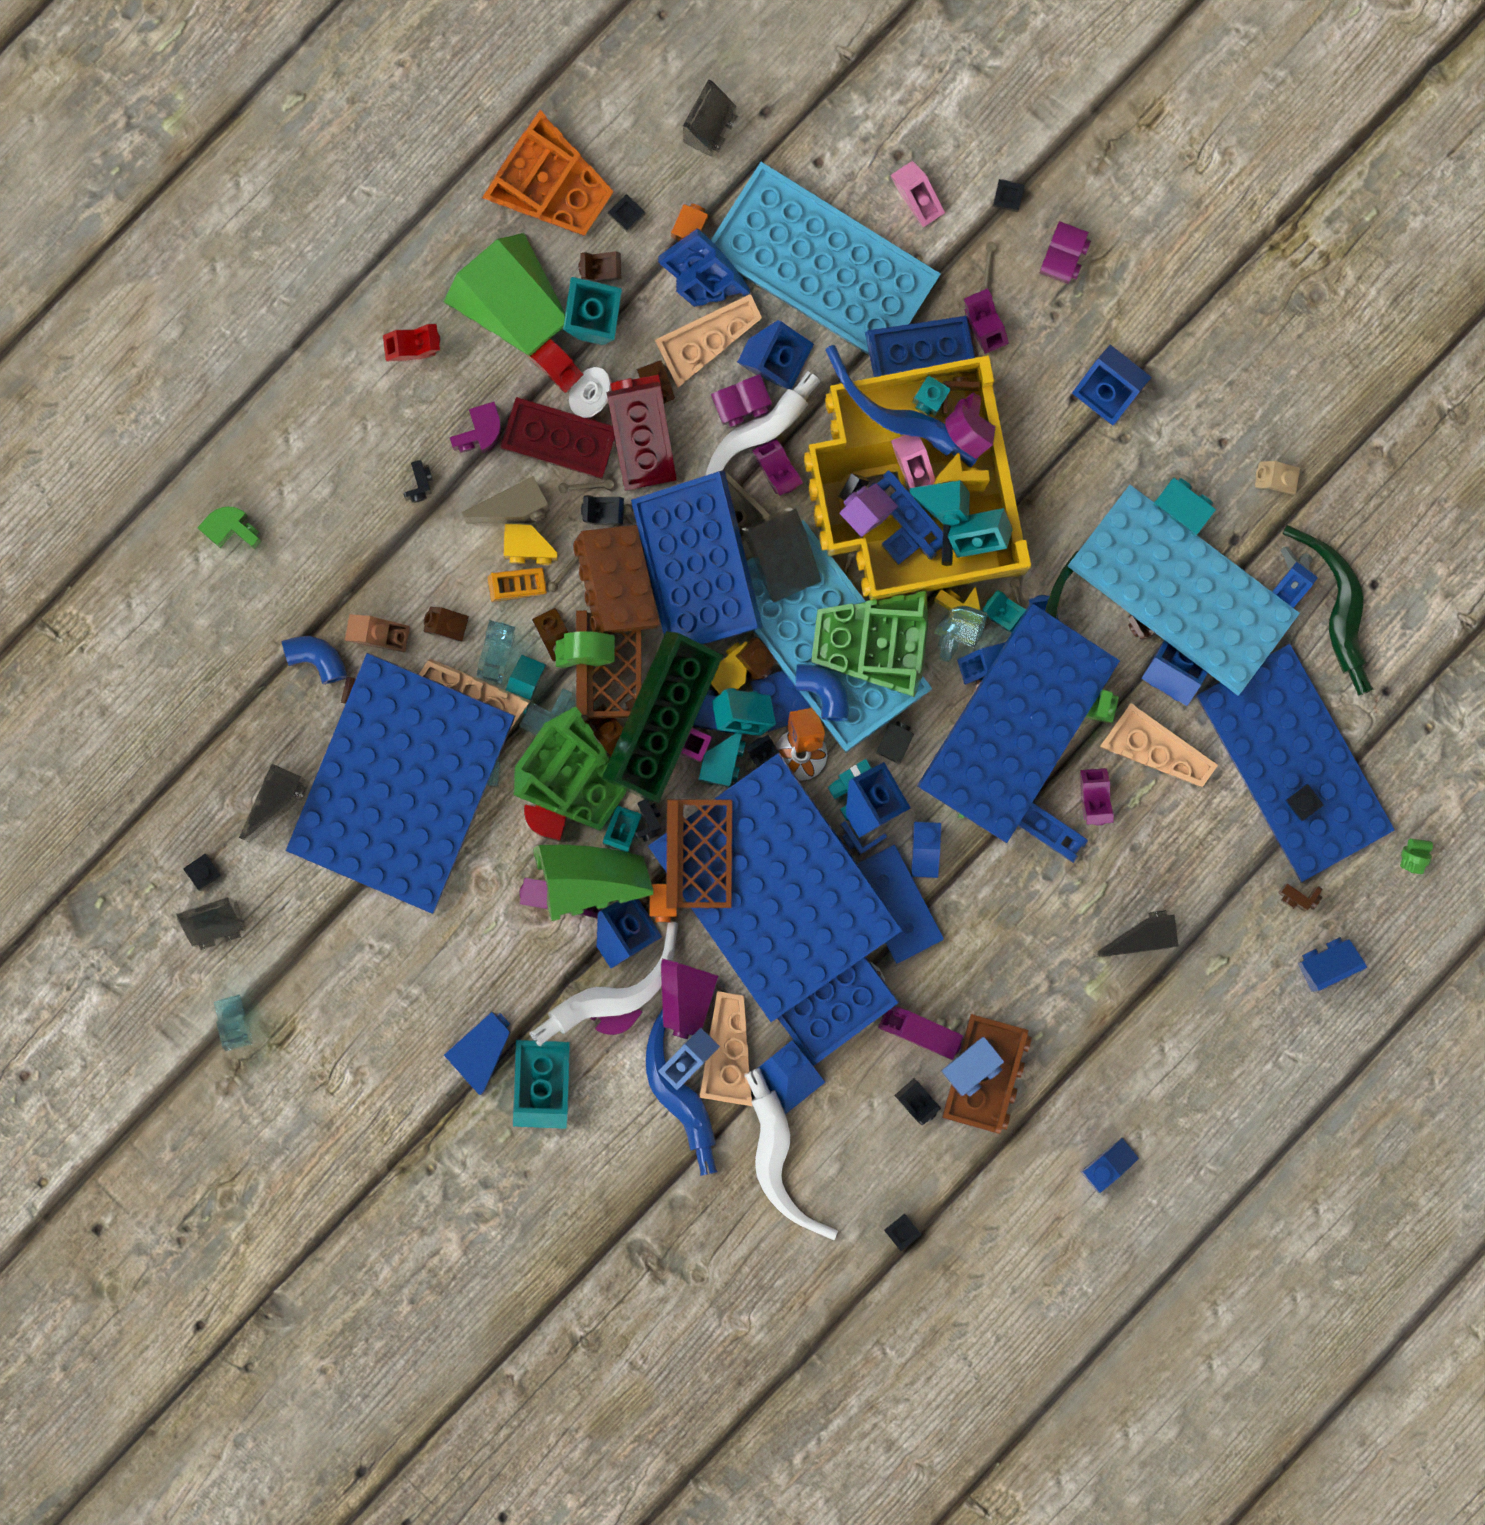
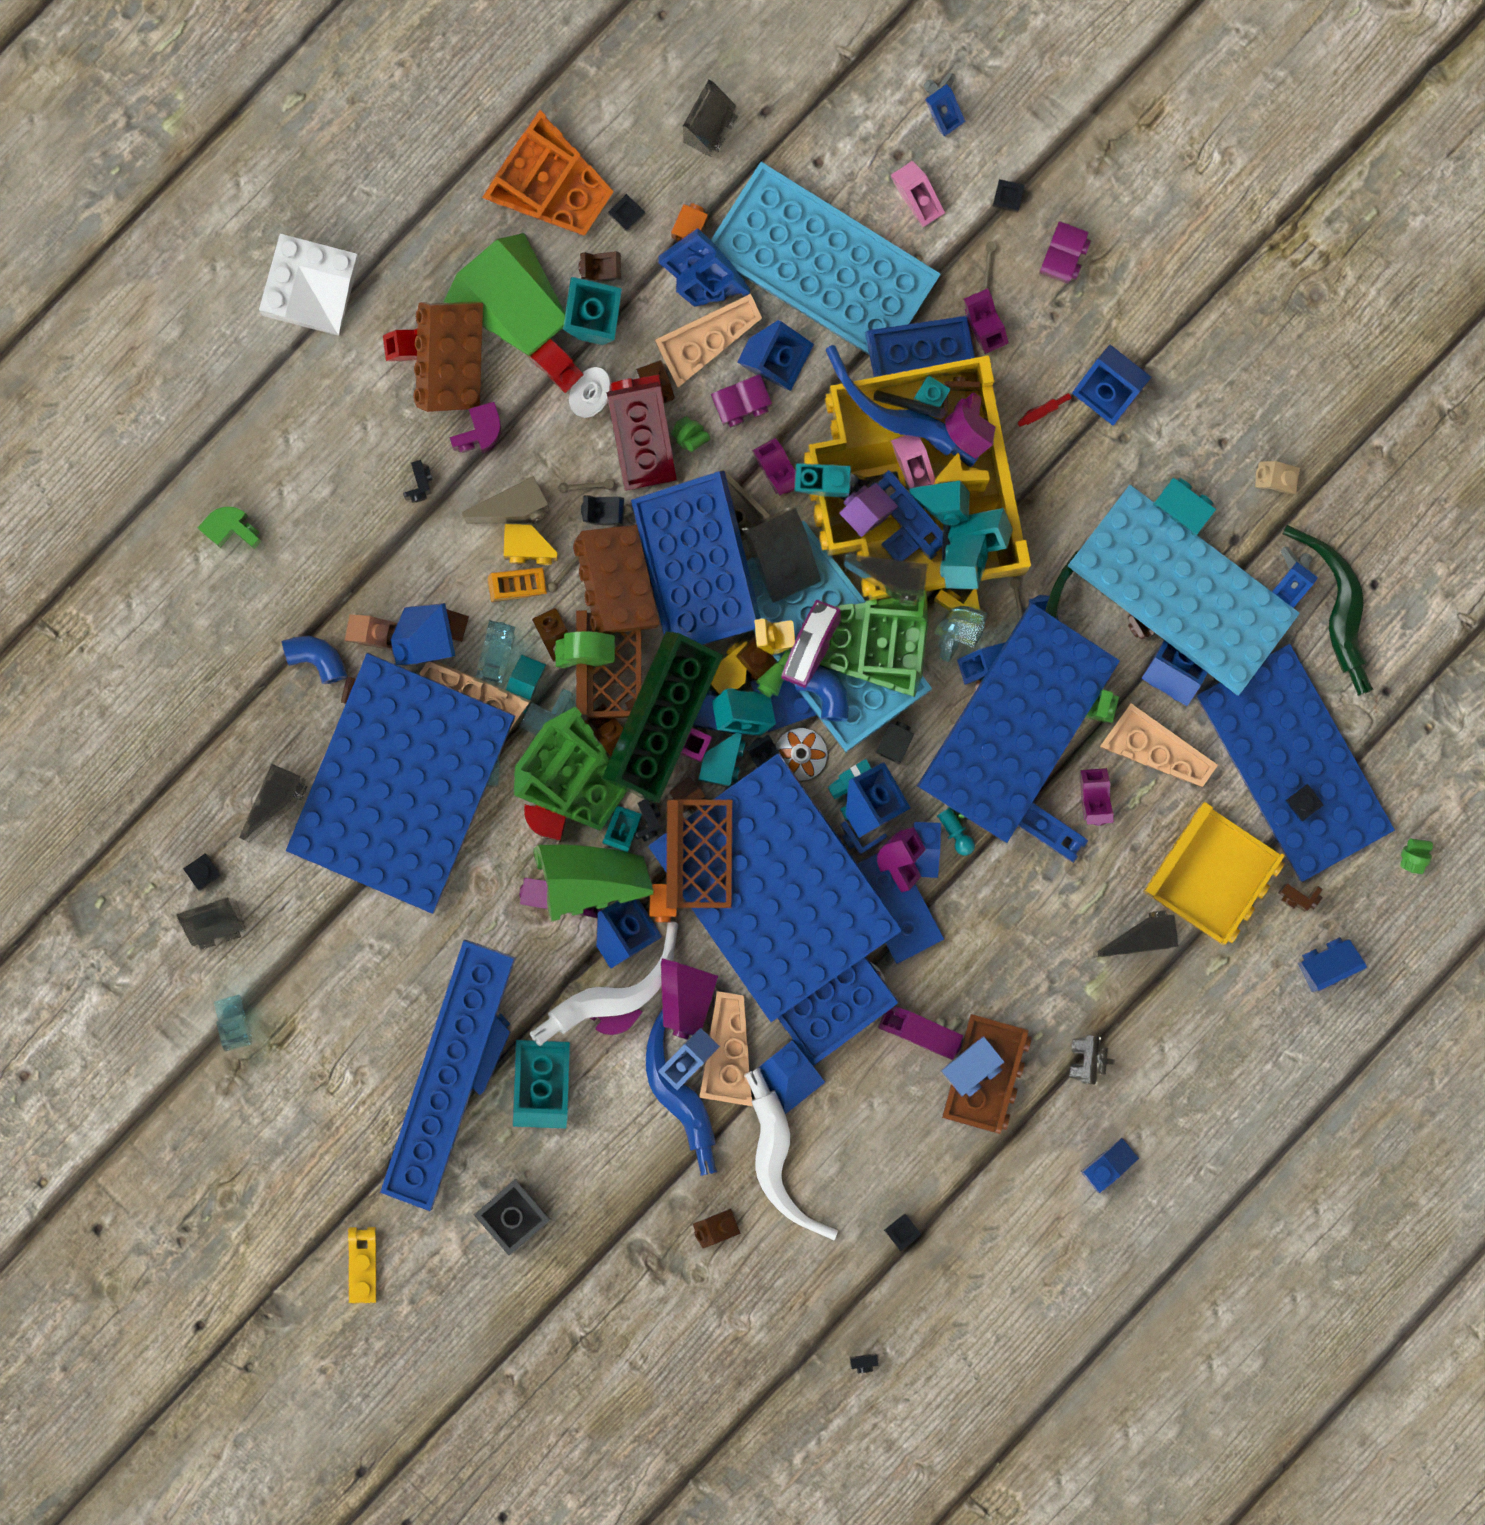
dark red plate [500,397,615,480] -> none
white animal [705,371,821,476] -> none
orange brick [787,708,825,753] -> none
black bracket [894,1078,941,1126] -> none
teal bracket [982,590,1026,633] -> none
none -> white slope [259,234,360,336]
none -> yellow plate [348,1227,377,1303]
none -> blue plate [380,939,516,1211]
none -> blue slope [391,603,455,665]
none -> dark orange bracket [413,301,483,412]
none -> dark grey brick [474,1179,551,1256]
none -> reddish brown bracket [670,777,706,814]
none -> bright green piece [671,416,710,452]
none -> reddish brown bracket [693,1209,741,1248]
none -> yellow slope [755,619,795,655]
none -> bright green cone [756,650,791,698]
none -> slope [781,599,841,688]
none -> teal slope [795,463,850,497]
none -> clear smoke slope [844,554,928,606]
none -> black plate [850,1353,879,1373]
none -> black bar [873,390,946,419]
none -> magenta brick [877,827,926,892]
none -> blue piece [924,73,965,137]
none -> teal pin [937,807,975,856]
none -> teal brick [940,534,988,589]
none -> red hand [1017,393,1072,427]
none -> clear smoke hips [1070,1035,1115,1085]
none -> yellow panel [1143,802,1285,945]

